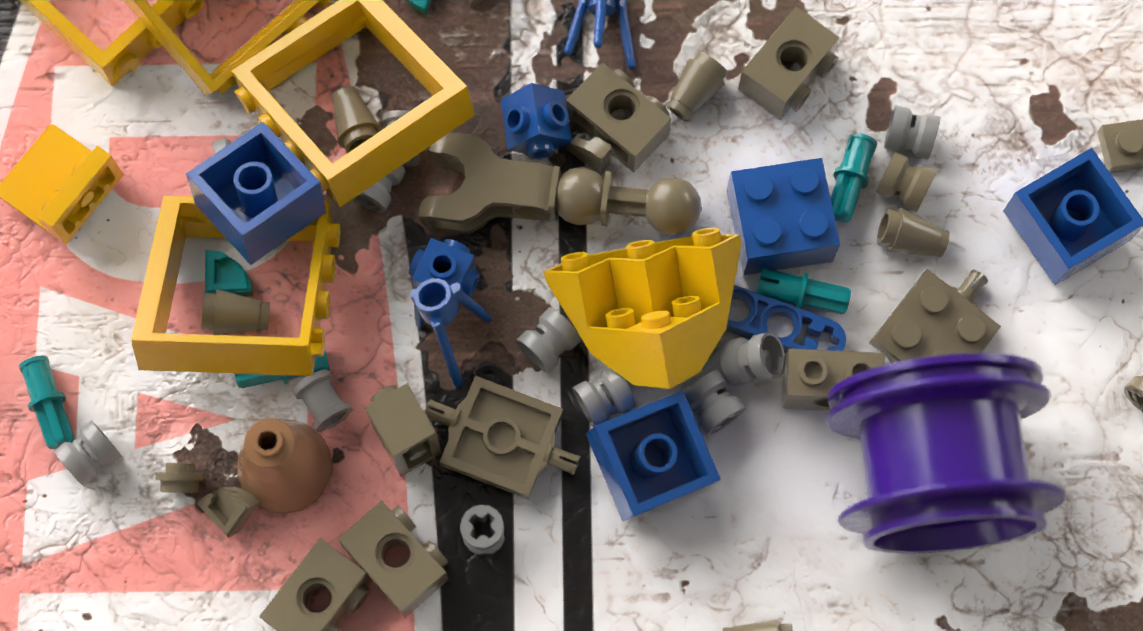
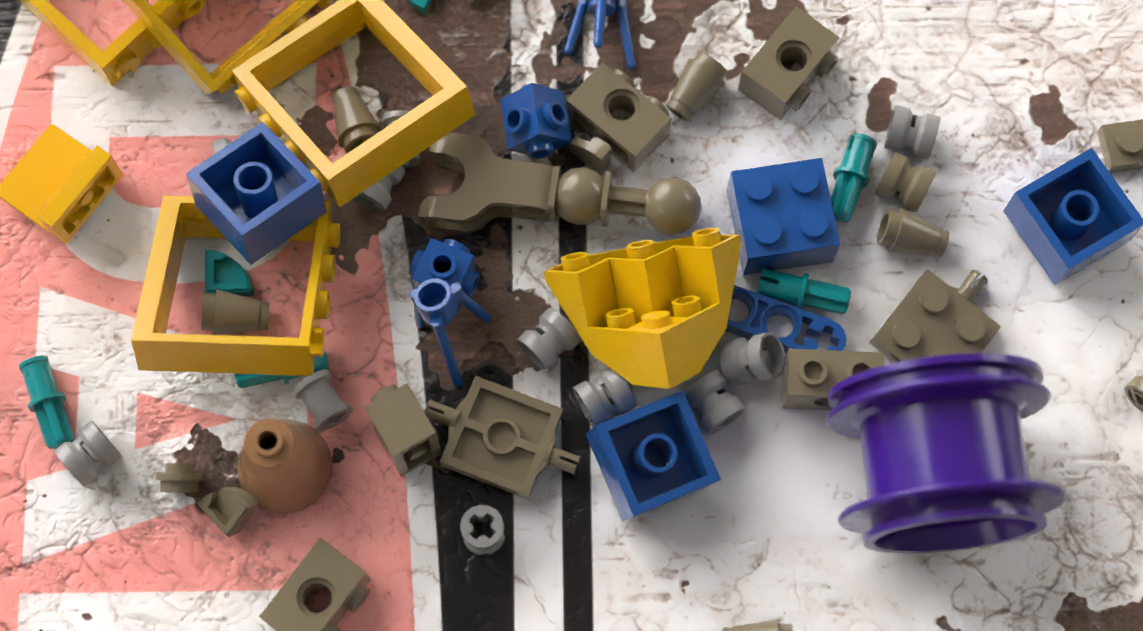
dark tan brick [338,501,449,618] -> none

